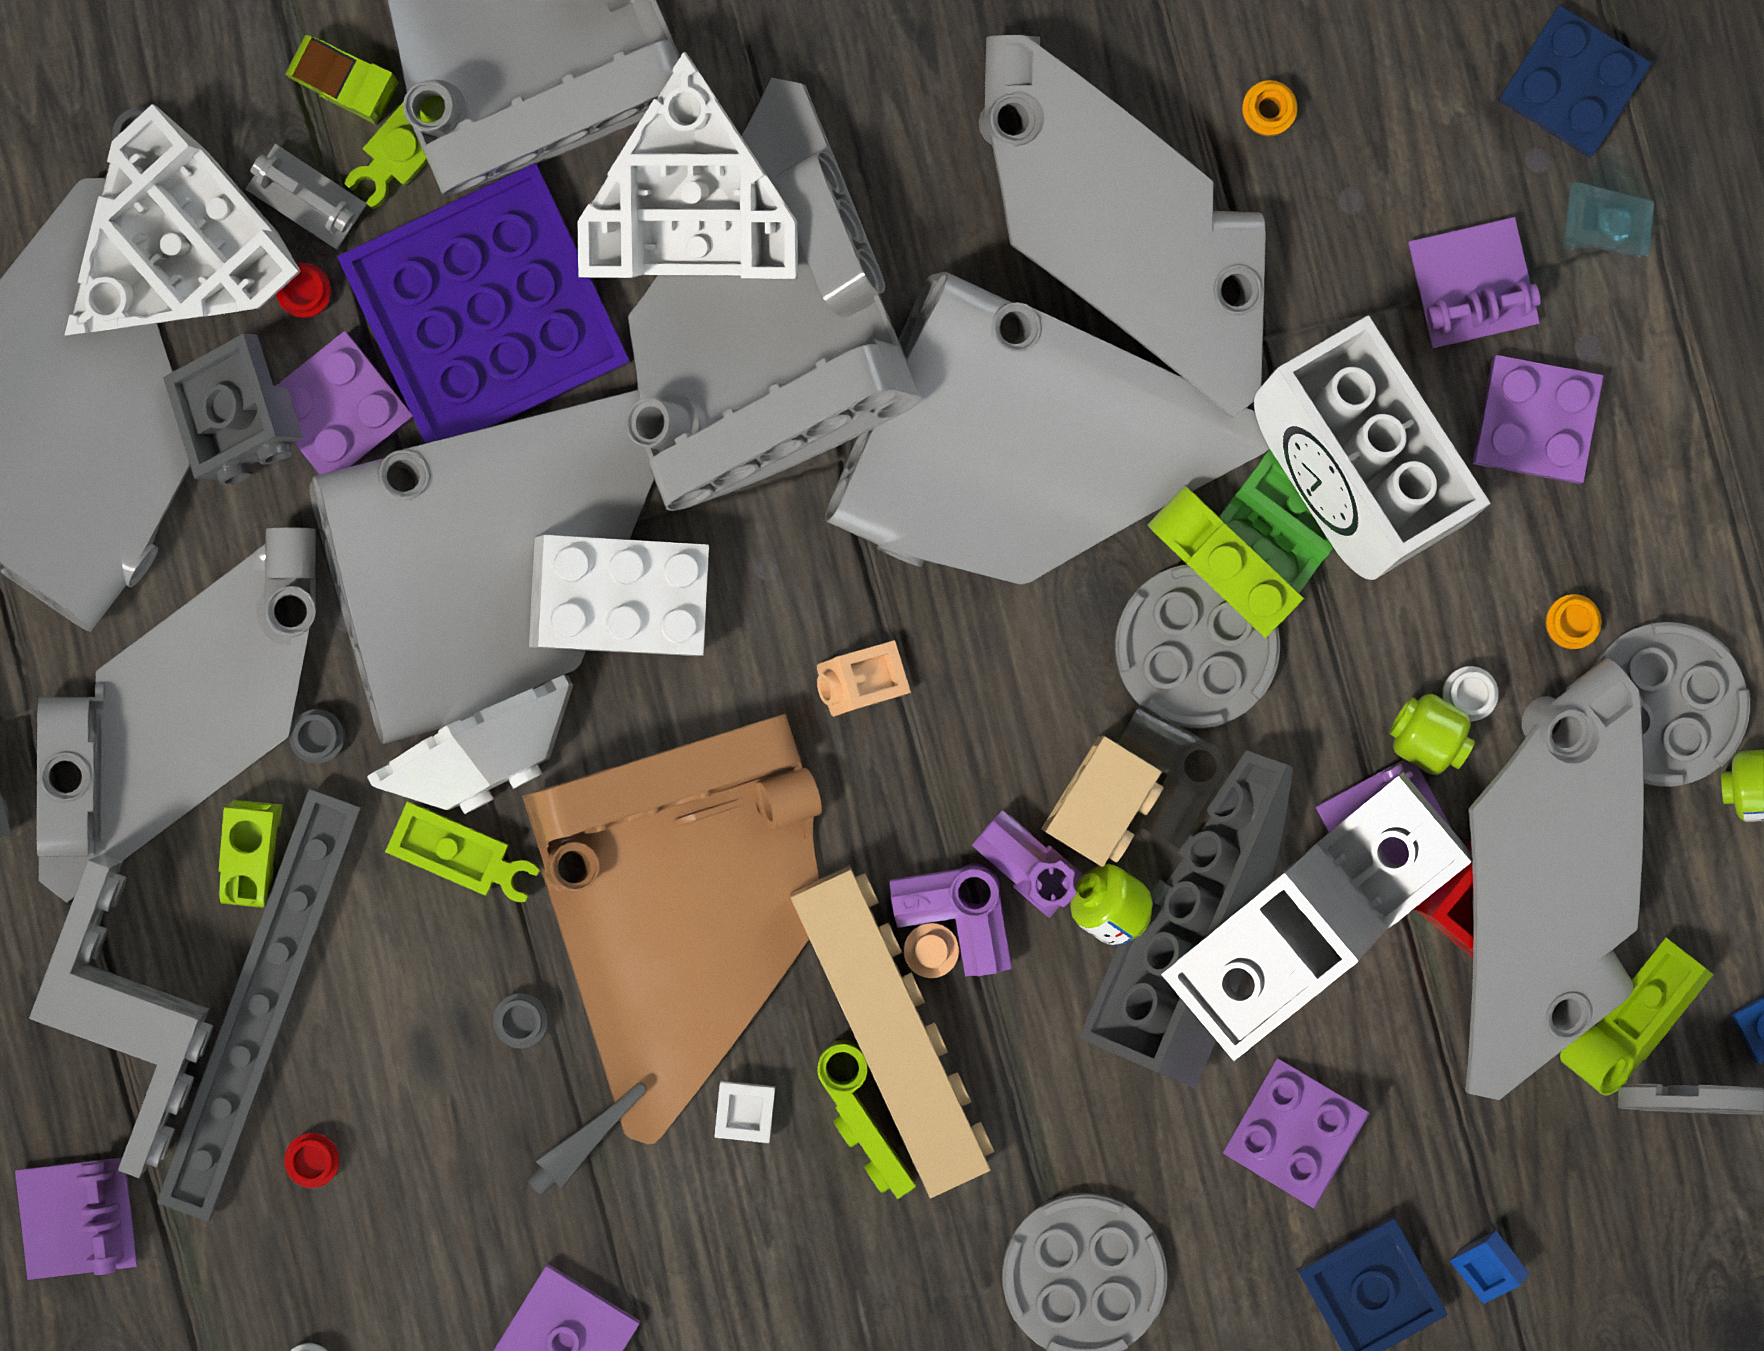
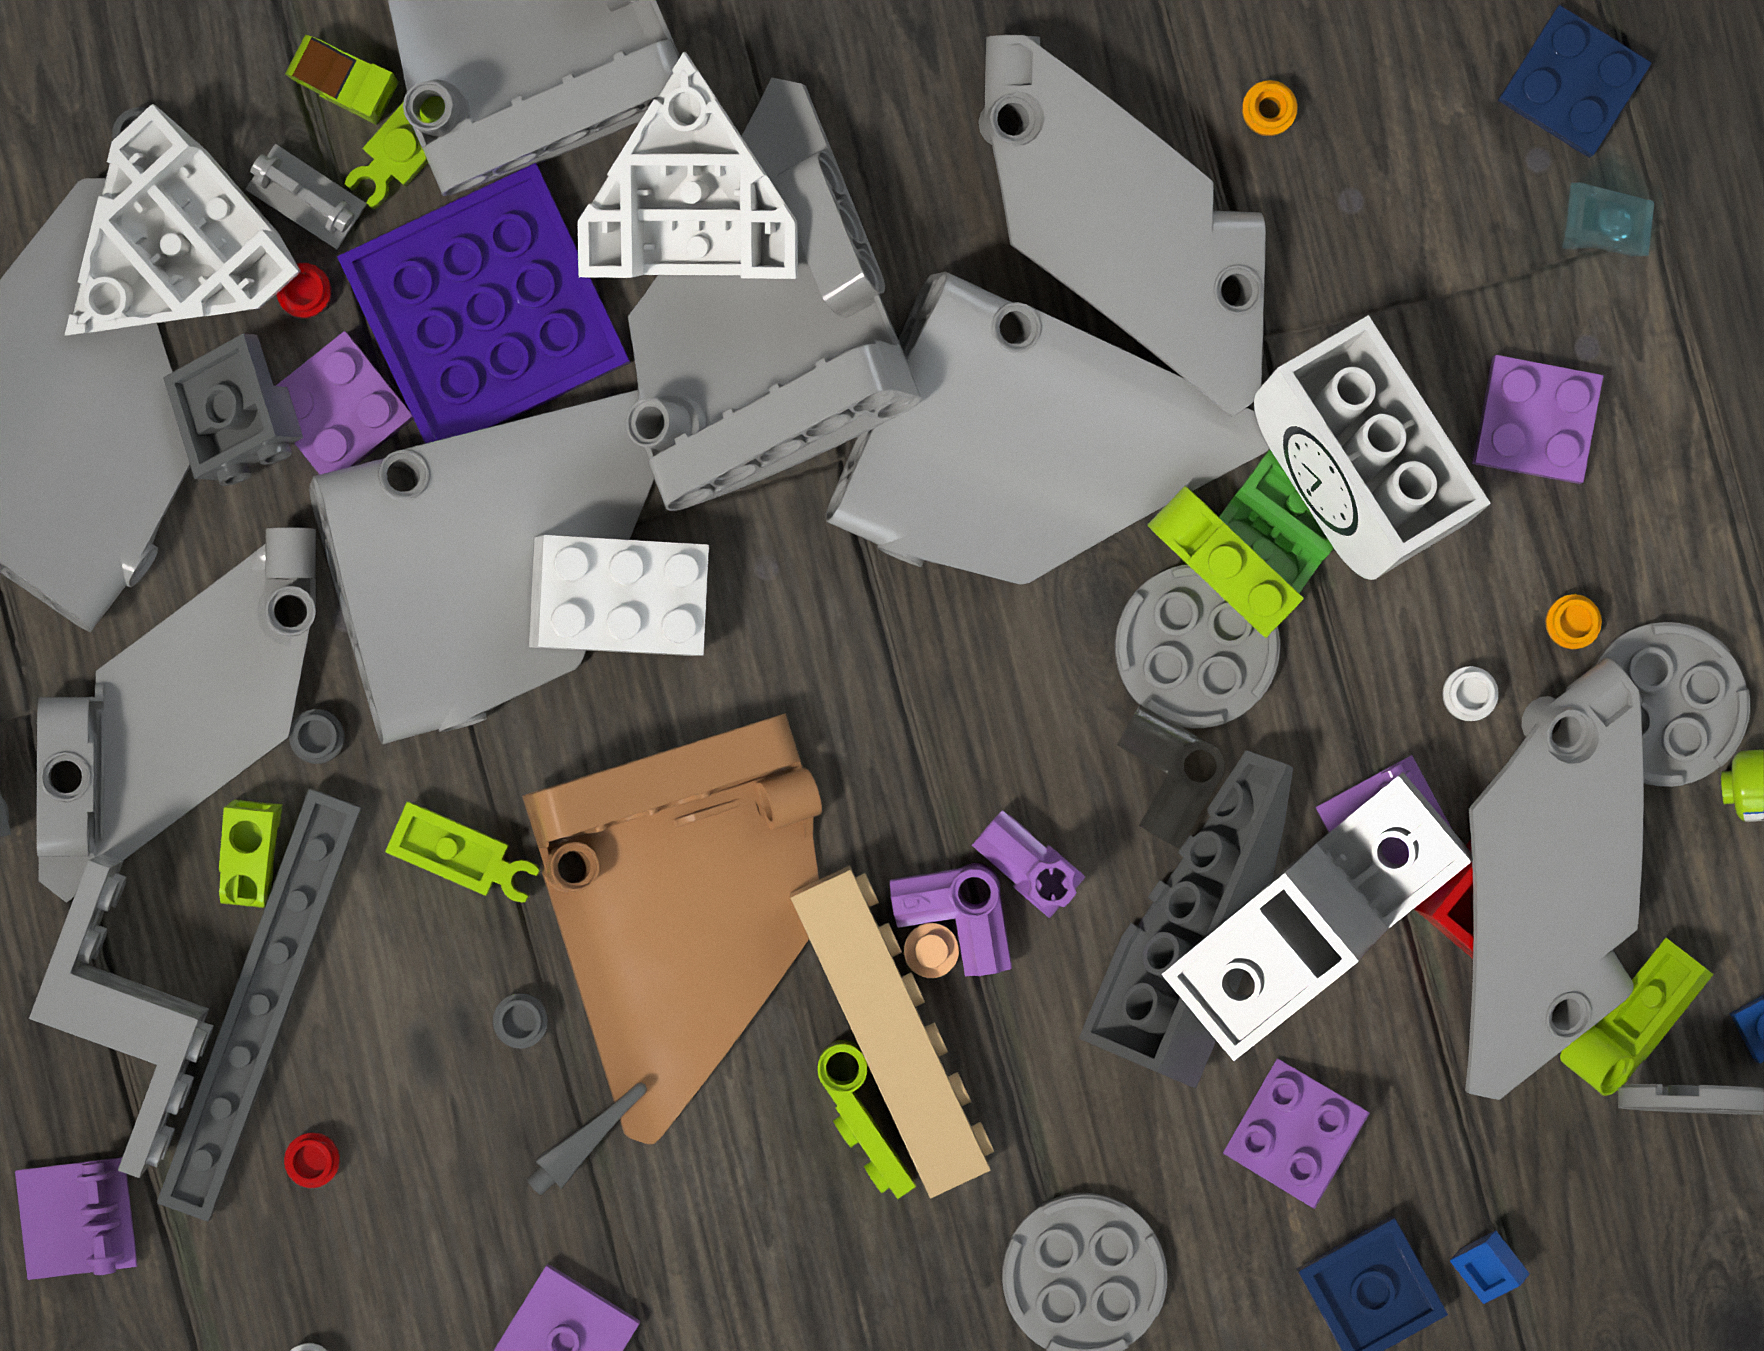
white wedge [367,675,573,814] -> none
white plate [714,1081,775,1143] -> none
light nougat bracket [817,640,911,717] -> none
tan brick [1041,736,1163,867] -> none
lime head [1070,864,1153,946] -> none
lime head [1389,694,1475,775] -> none
medium lavender hinge [1408,217,1540,348] -> none

